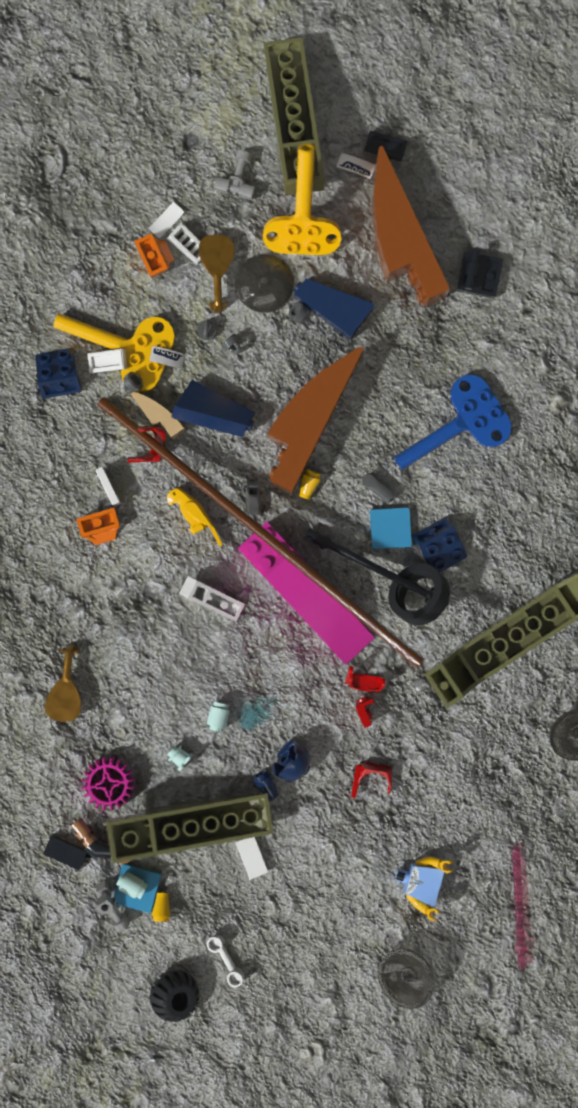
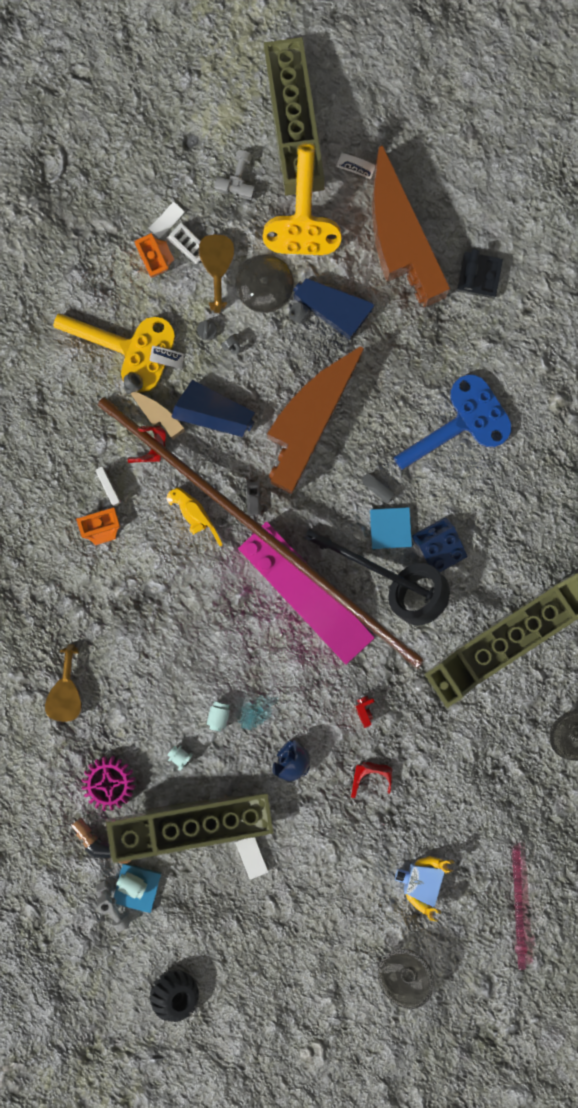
dark blue bracket [35,348,82,399] -> none
black tile [43,835,87,871] -> none
white tile [87,349,127,373] -> none
yellow cone [151,892,171,922] -> none
white slope [179,576,245,622] -> none
white bar [207,935,244,988] -> none
dark blue cone [252,770,279,801] -> none
yellow cone [299,469,321,500] -> none
red helmet [345,666,386,693] -> none
black tile [364,130,407,162] -> none

